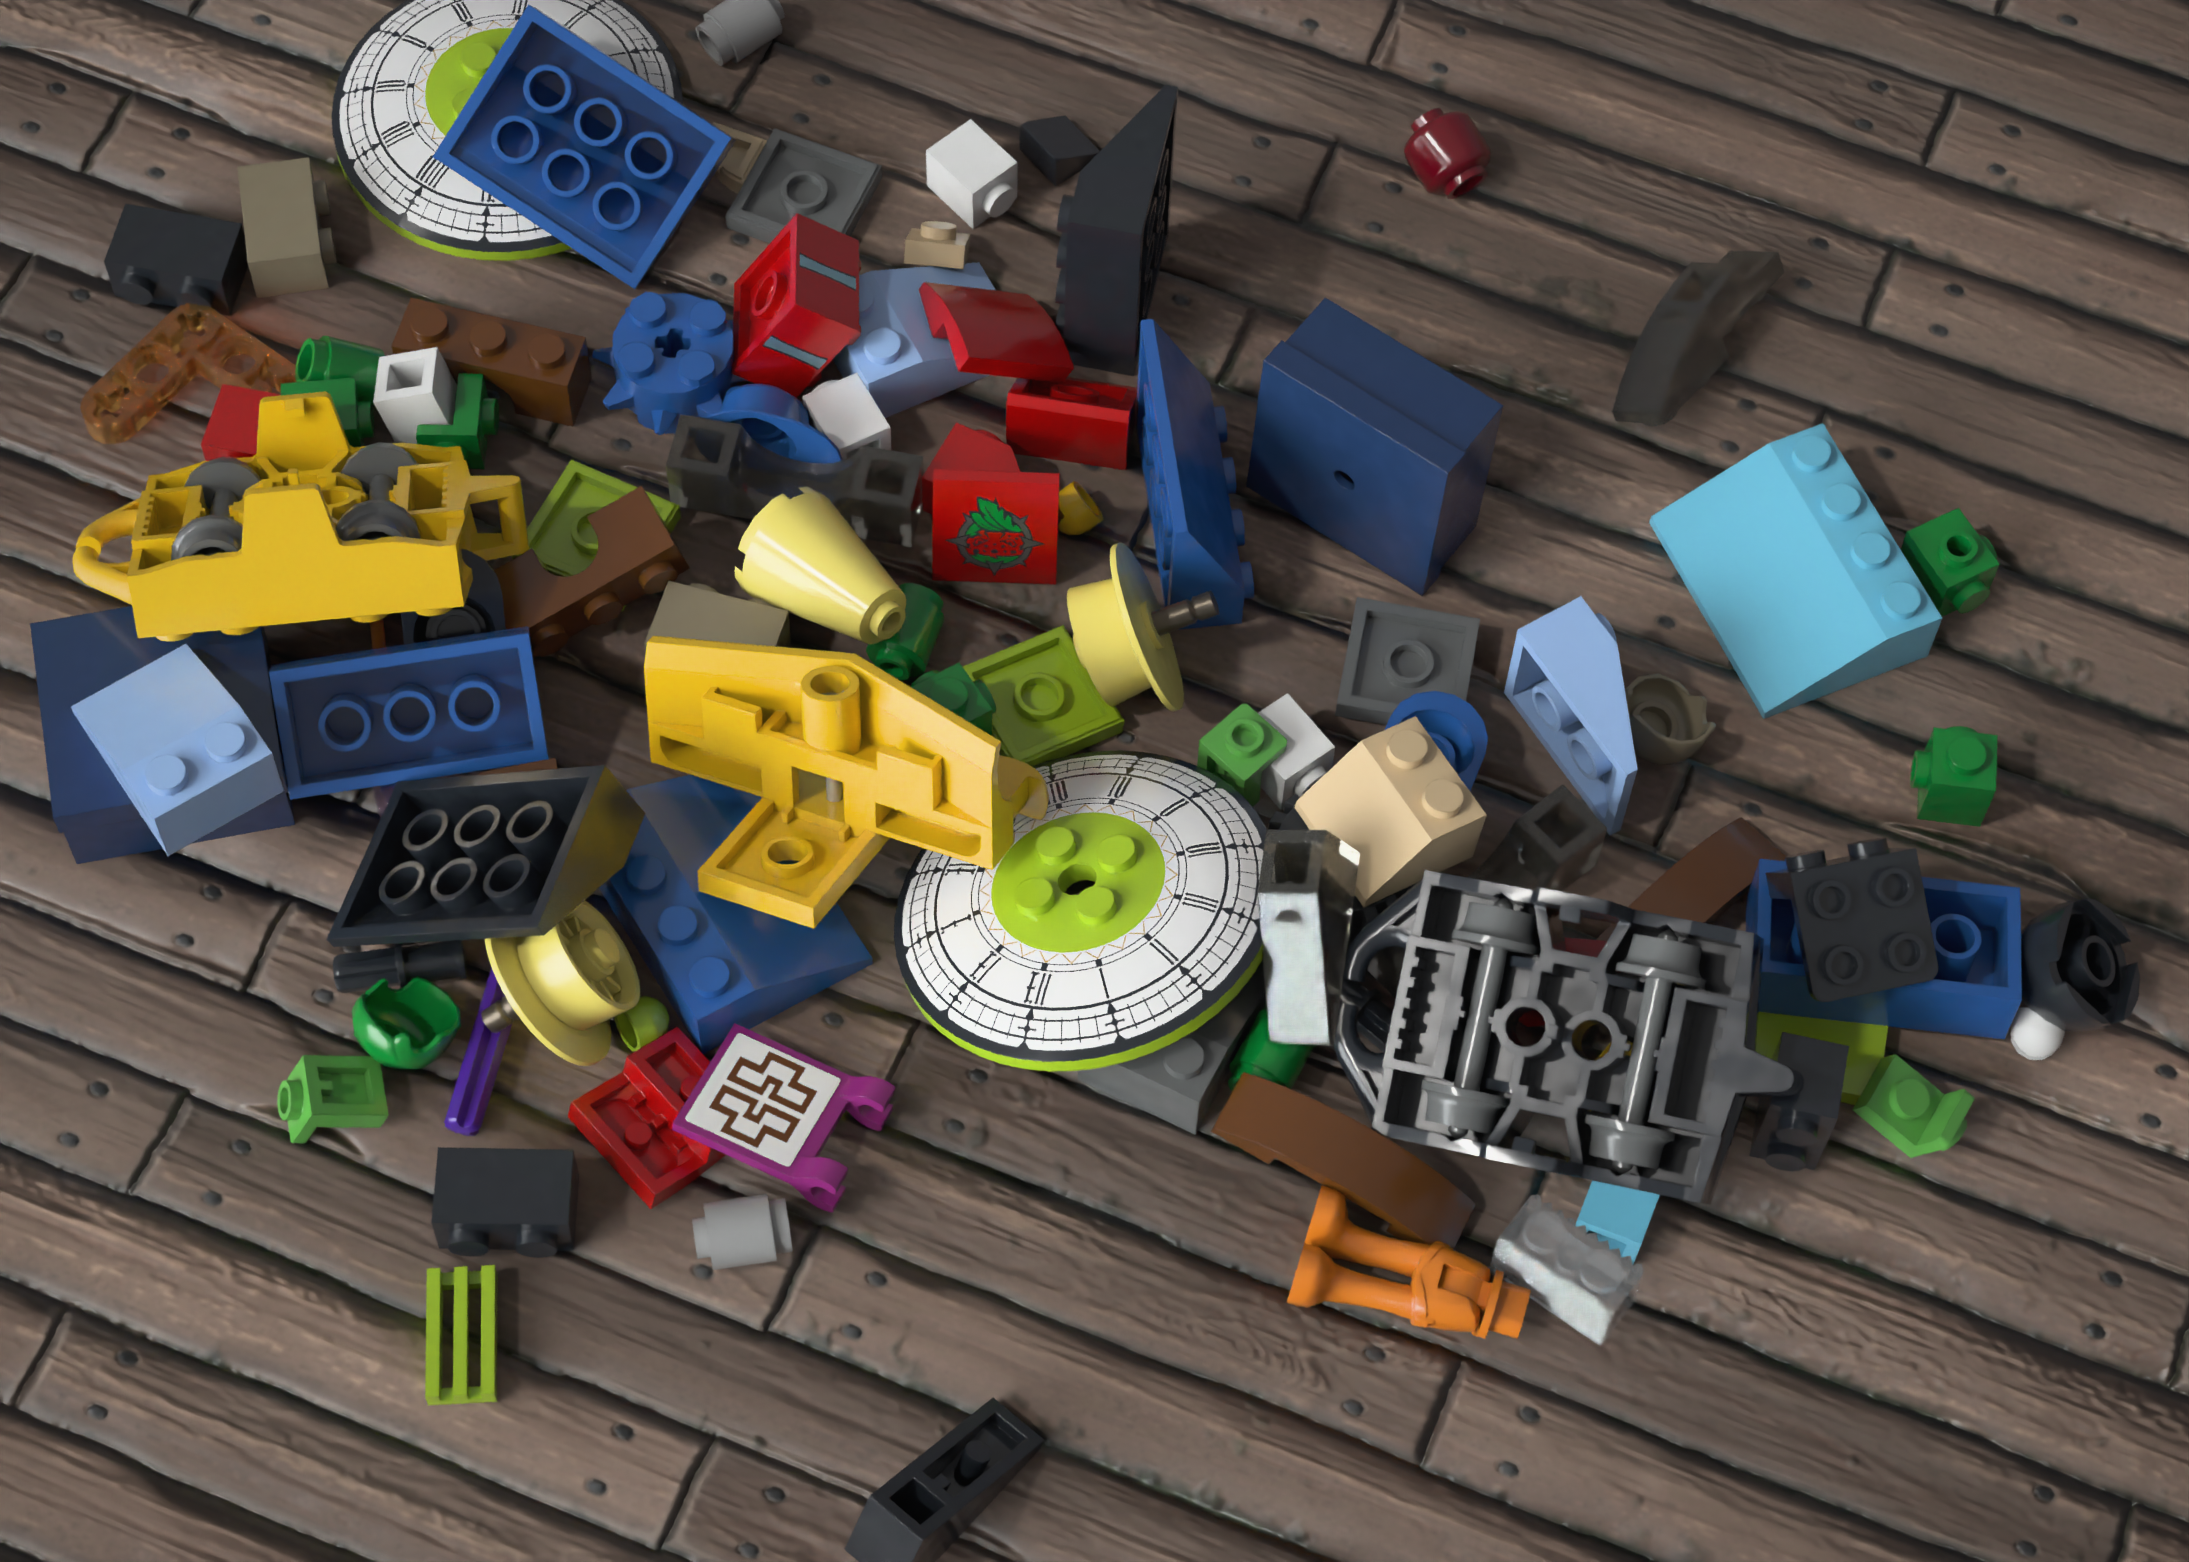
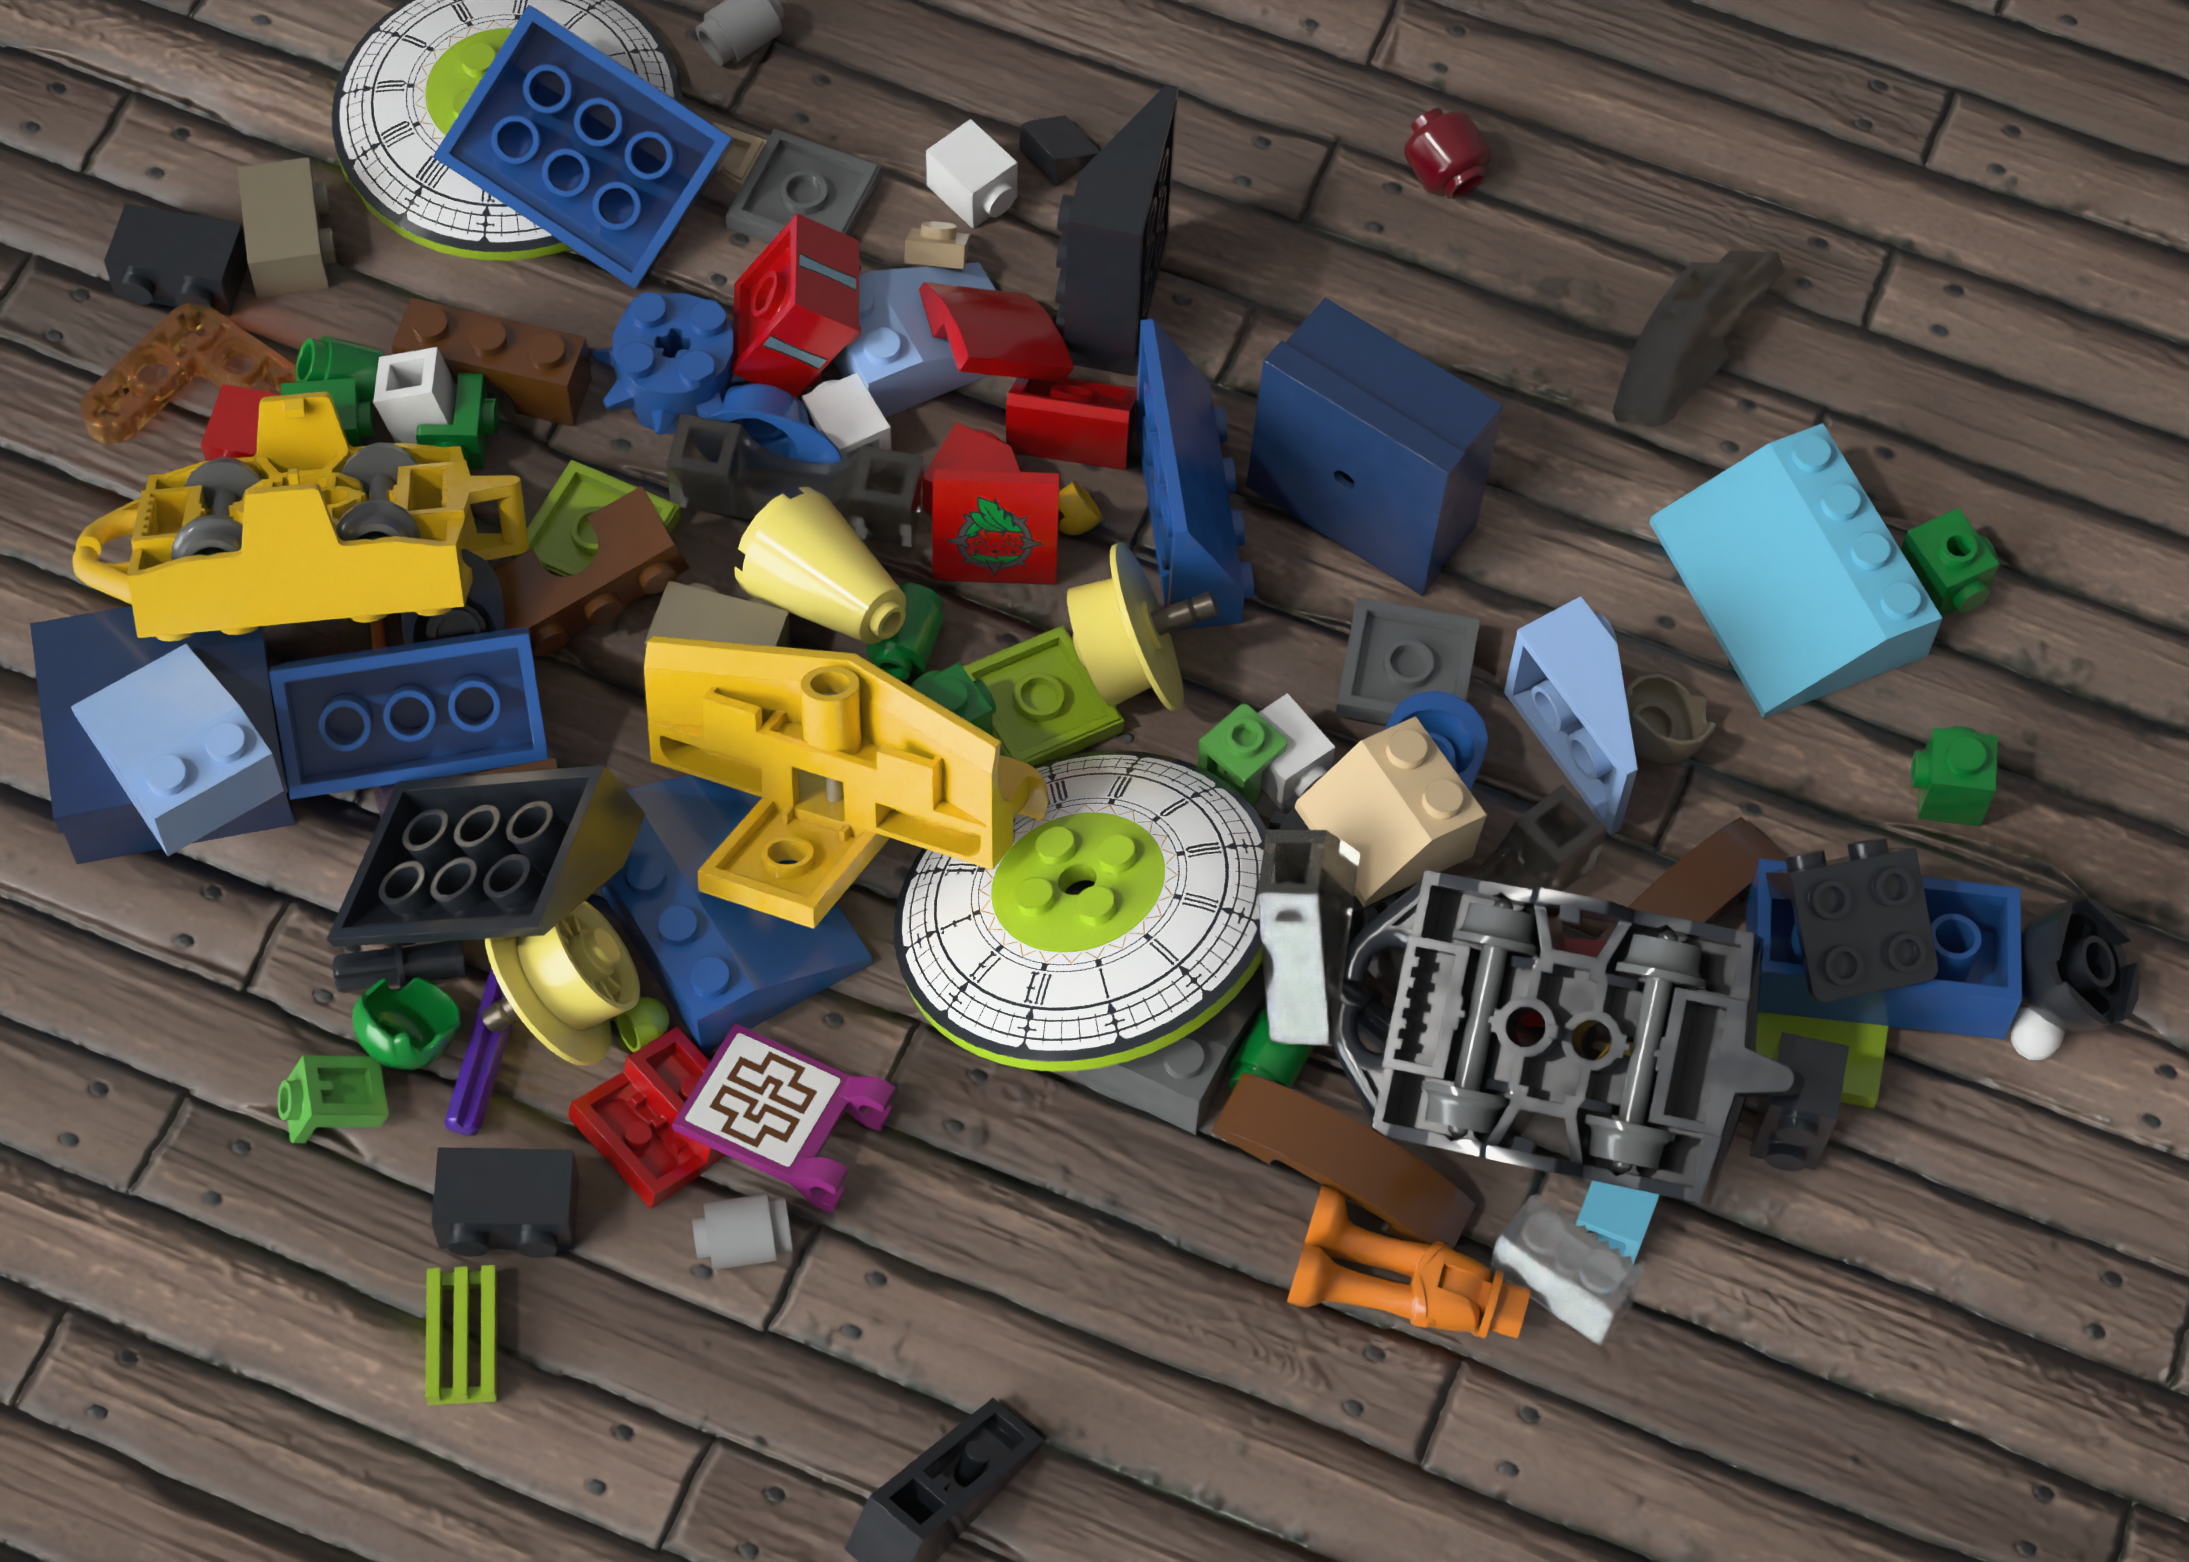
bright green bracket [1853,1054,1975,1158] -> none

